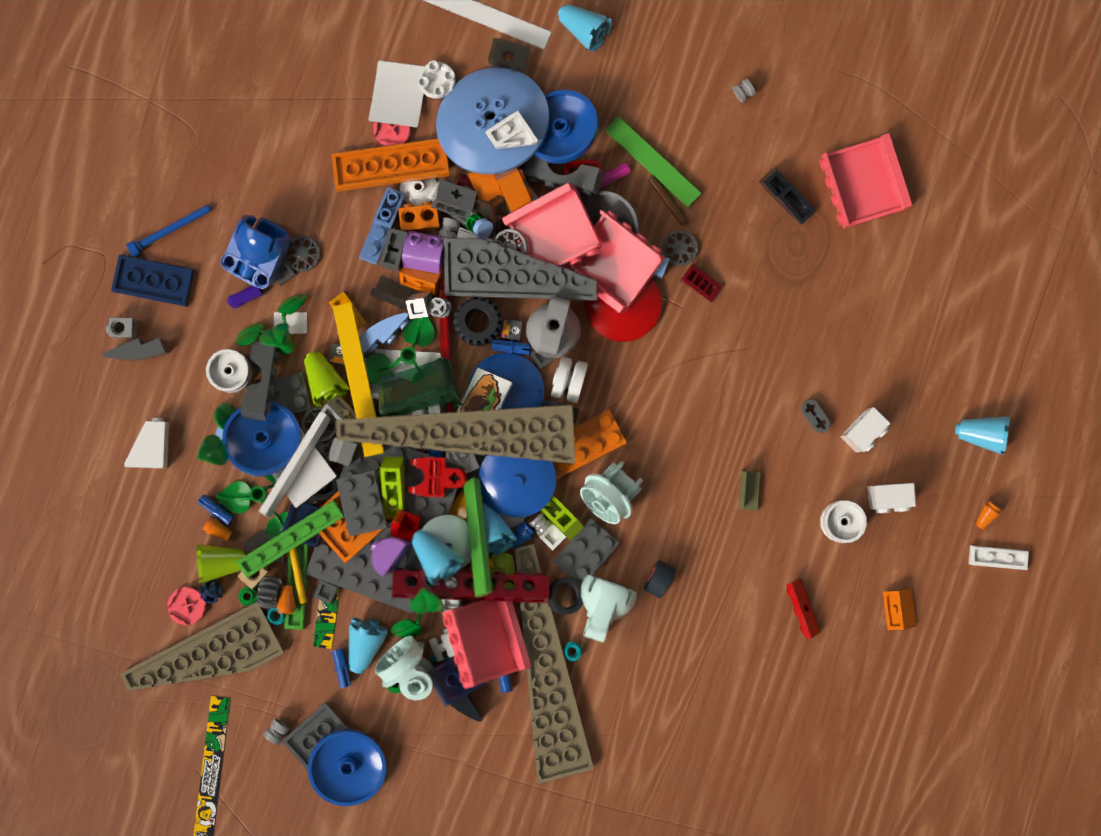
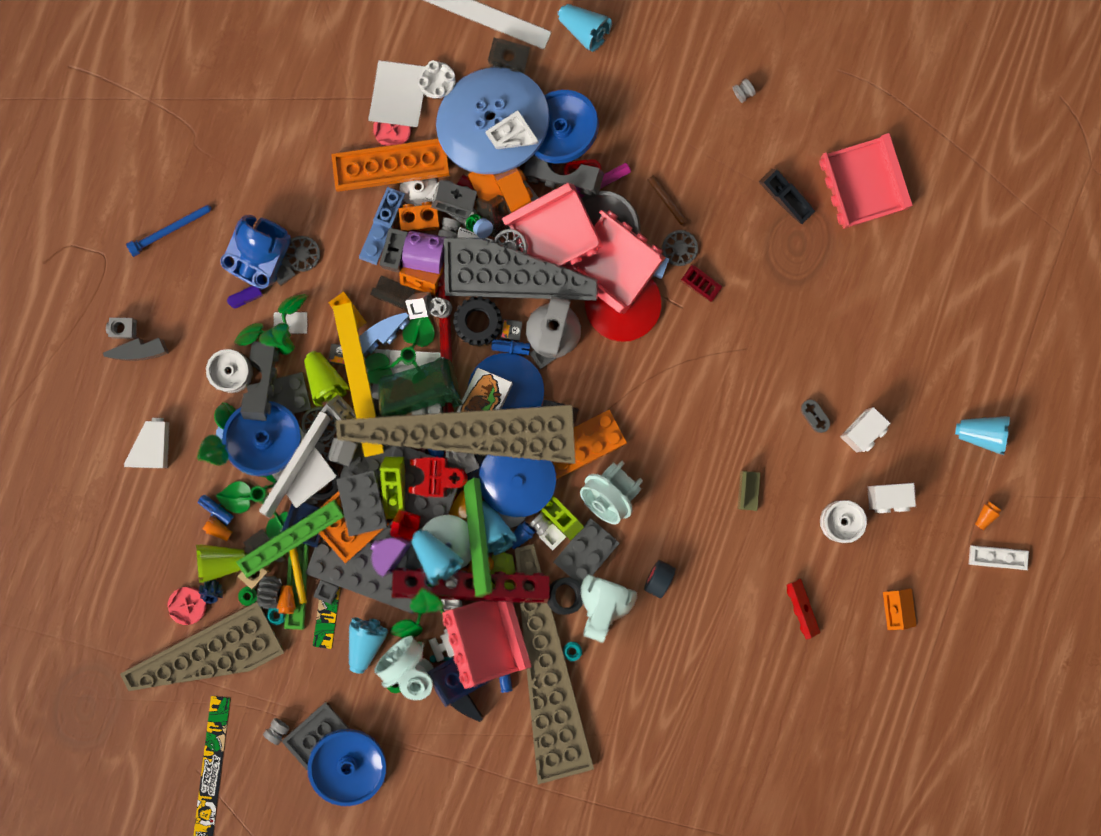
dark blue tile [111,254,195,307] -> none
blue axle [331,649,351,688] -> none
white wheel [551,356,588,404] -> none
bright green tile [605,116,701,208] -> none

